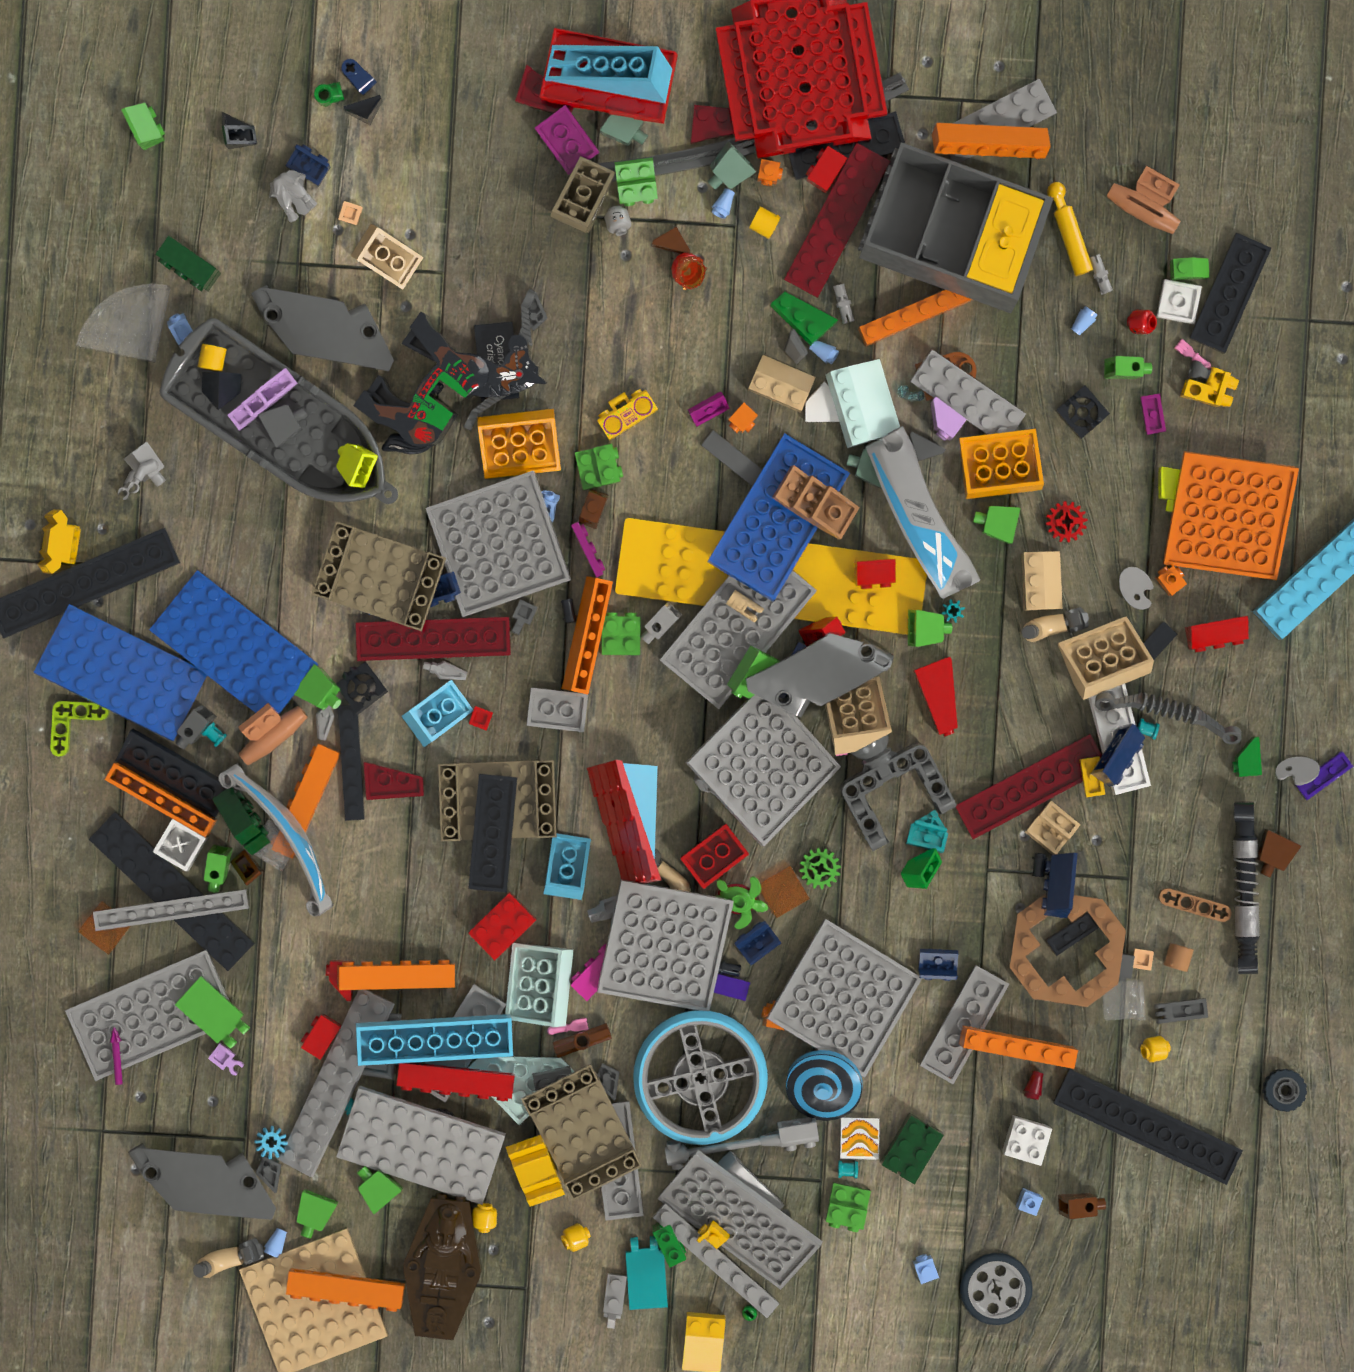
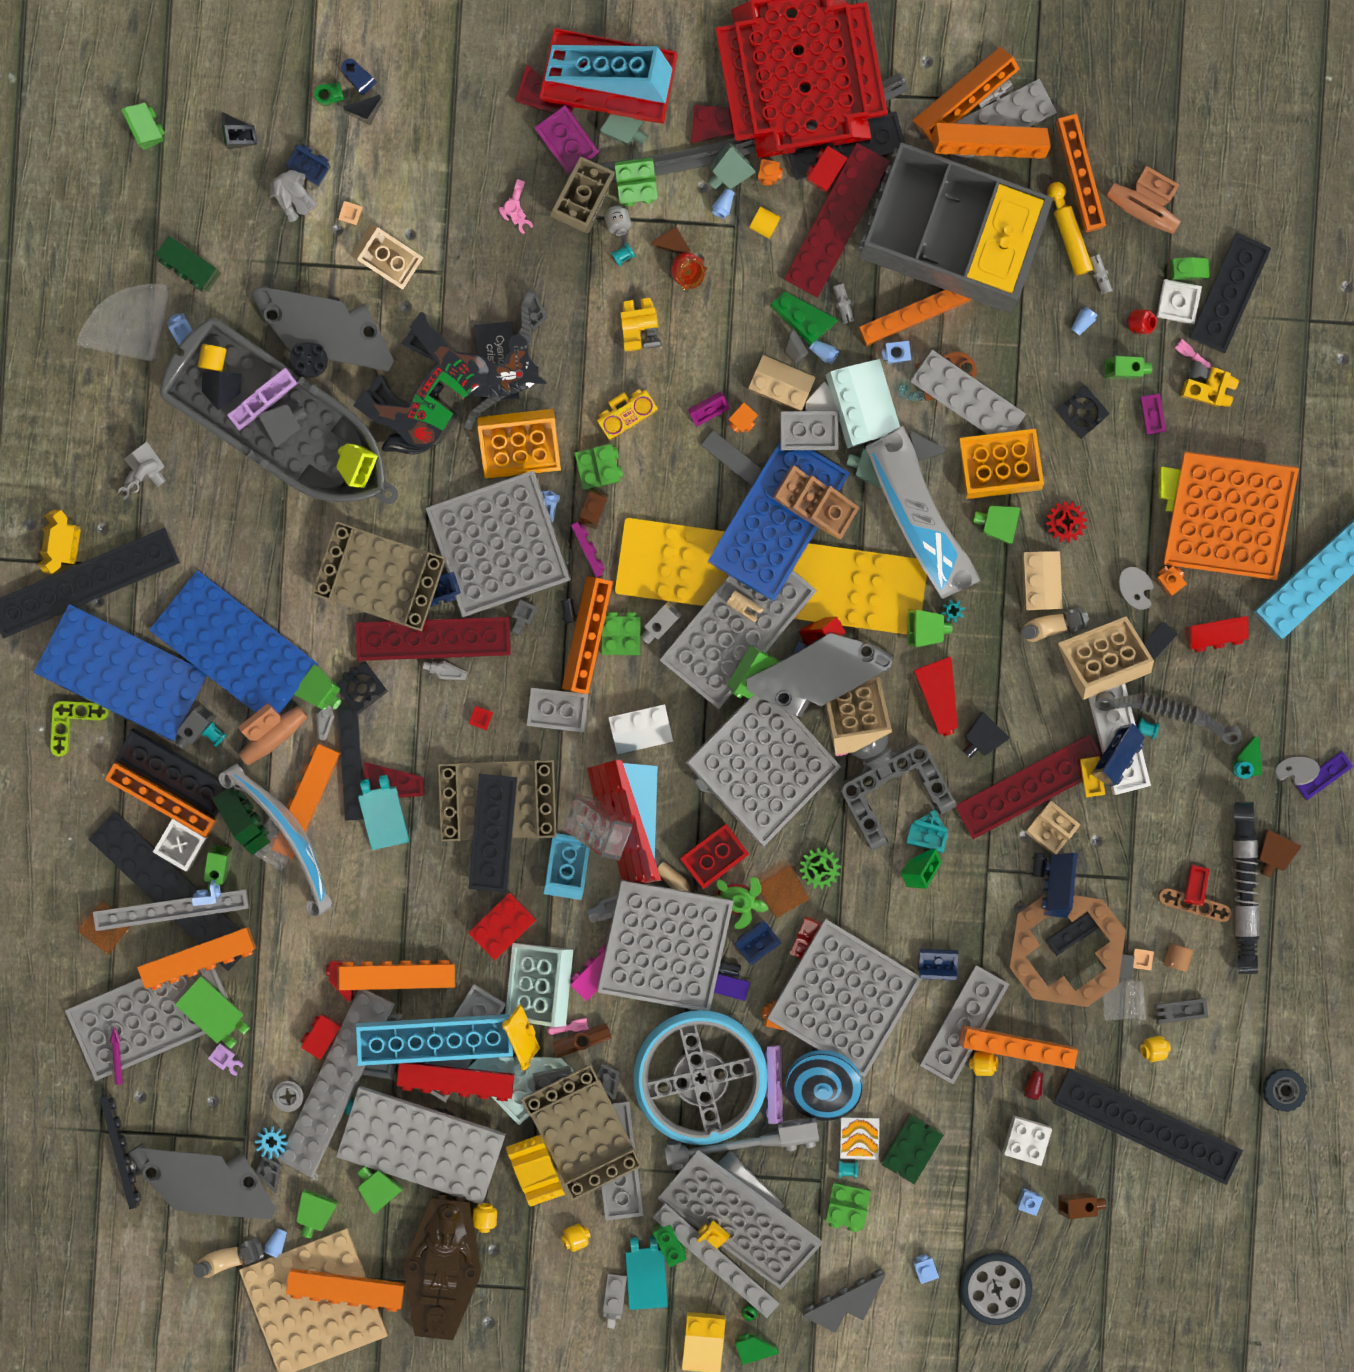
reddish brown slope [231,849,265,885] -> none
medium azure slope [402,680,473,747] -> none
red slope [854,559,896,589] -> none
lavender slope [930,397,967,441] -> none
none -> black plate [100,1094,141,1210]
none -> orange brick [137,927,256,991]
none -> light blue bracket [192,880,221,906]
none -> light grey gear [273,1081,304,1112]
none -> black plate [289,342,328,378]
none -> teal tile [358,775,410,850]
none -> bright pink piece [499,179,533,234]
none -> yellow door [502,1005,540,1071]
none -> clear brick [563,794,633,860]
none -> white slope [609,704,673,754]
none -> teal bush [610,242,636,267]
none -> yellow hips [620,298,662,352]
none -> green slope [735,1333,779,1365]
none -> lavender plate [765,1045,783,1124]
none -> light grey plate [780,411,838,450]
none -> red slope [789,917,821,959]
none -> dark grey slope [802,1269,886,1333]
none -> light blue brick [882,341,911,364]
none -> orange brick [912,46,1019,143]
none -> black torso [962,712,1010,759]
none -> yellow head [969,1051,998,1076]
none -> light grey pin [978,79,1014,108]
none -> orange brick [1056,114,1106,233]
none -> red tile [1183,864,1210,907]
none -> teal bush [1234,762,1254,779]

